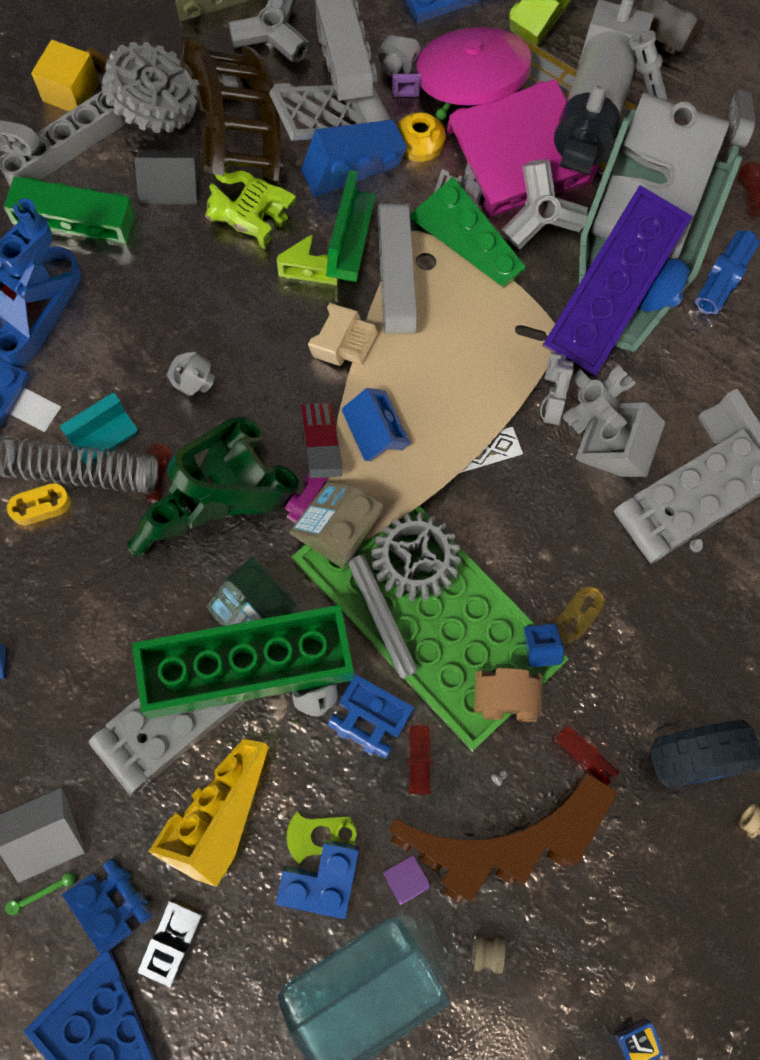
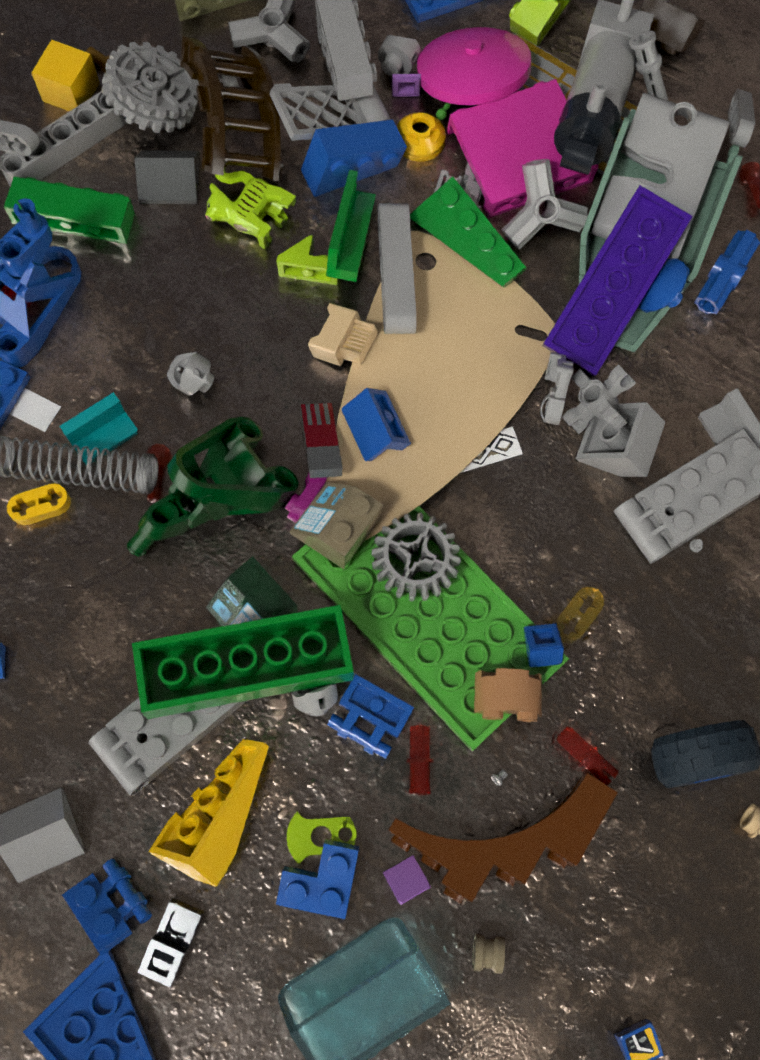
bright green hinge [5,872,76,915] -> none
light grey axle [348,555,417,678] -> none

